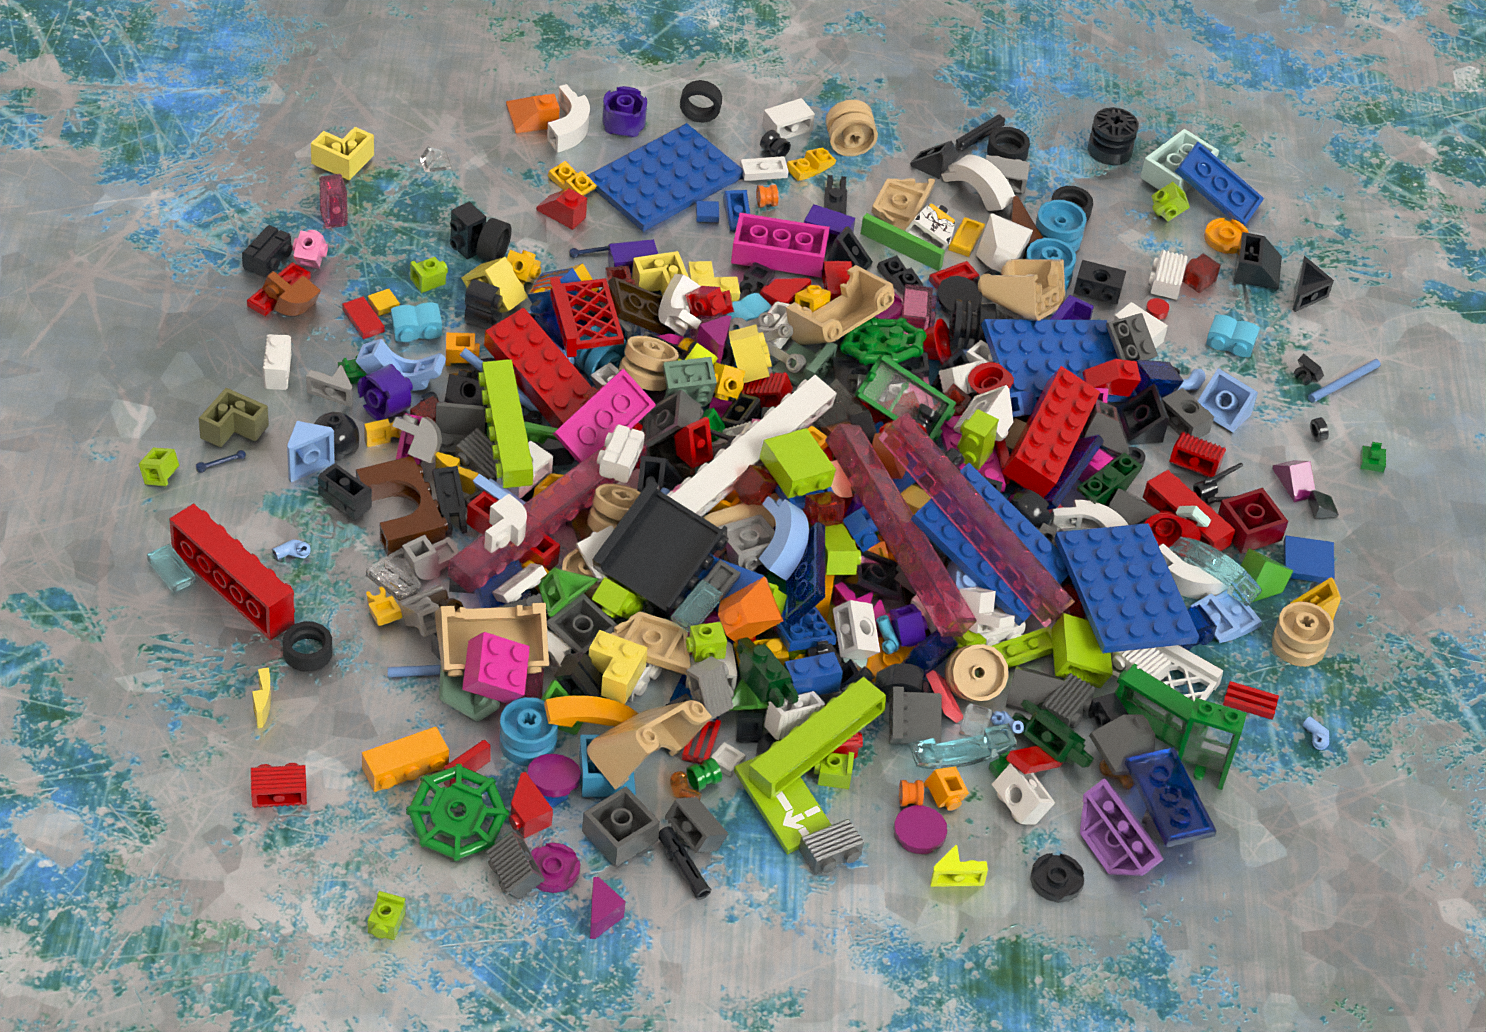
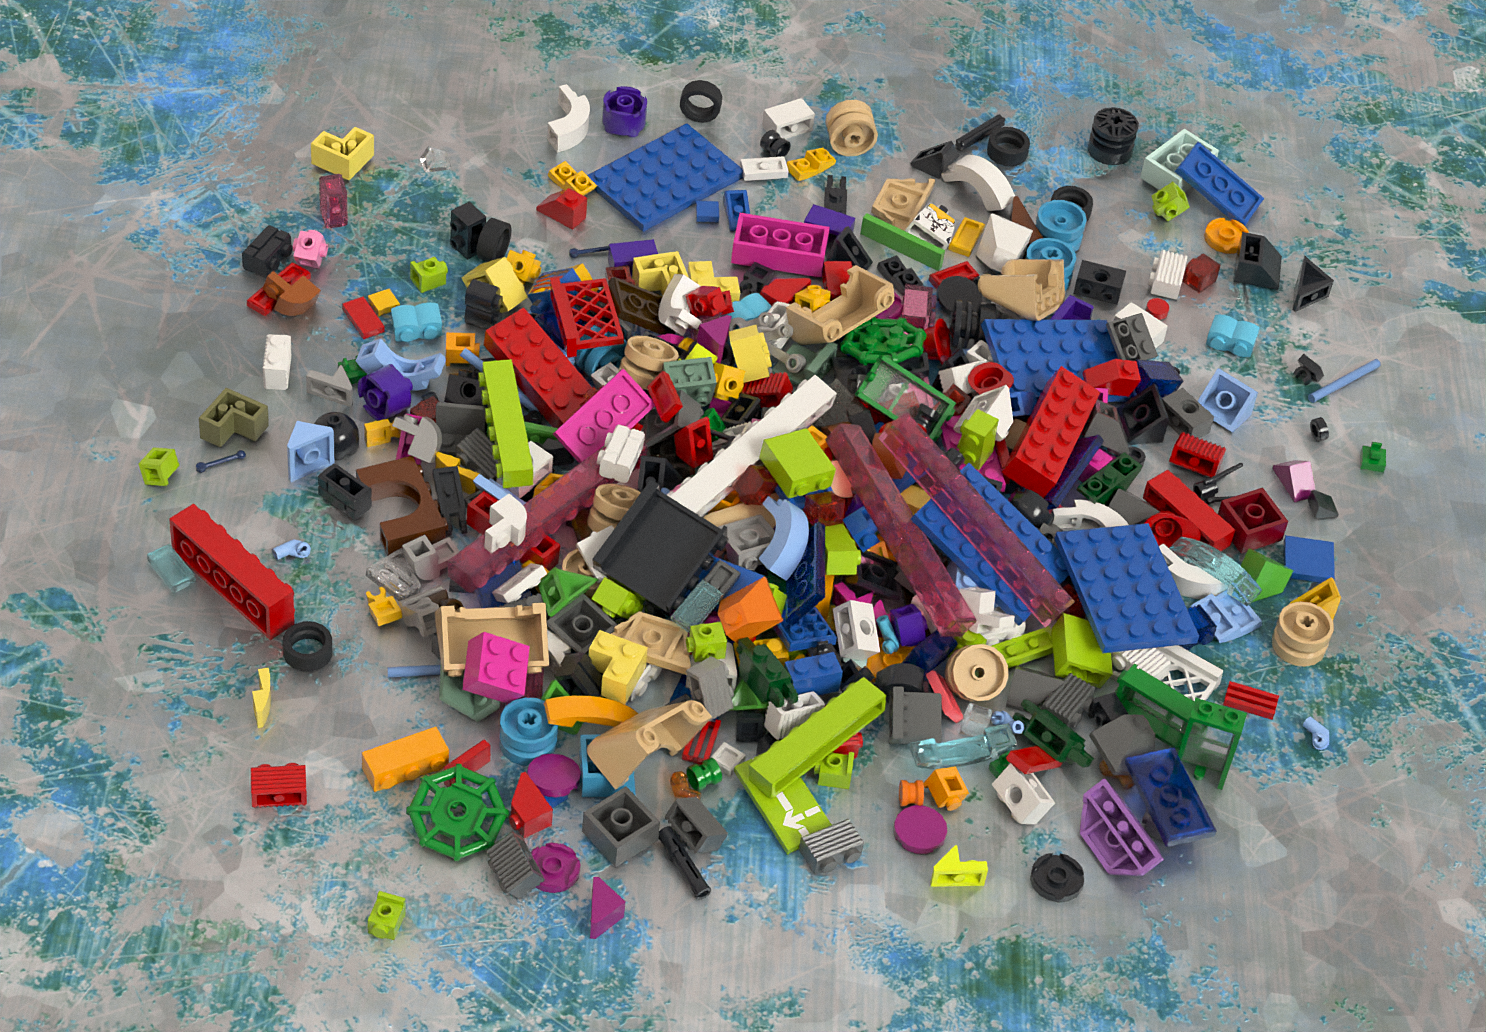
orange slope [506,94,560,133] -> none
orange wheel [756,184,778,208] -> none
light grey brick [986,155,1030,194] -> none
light blue arm [1175,369,1206,391] -> none
light aqua tile [1176,506,1211,527] -> none
none -> red tile [647,371,683,423]

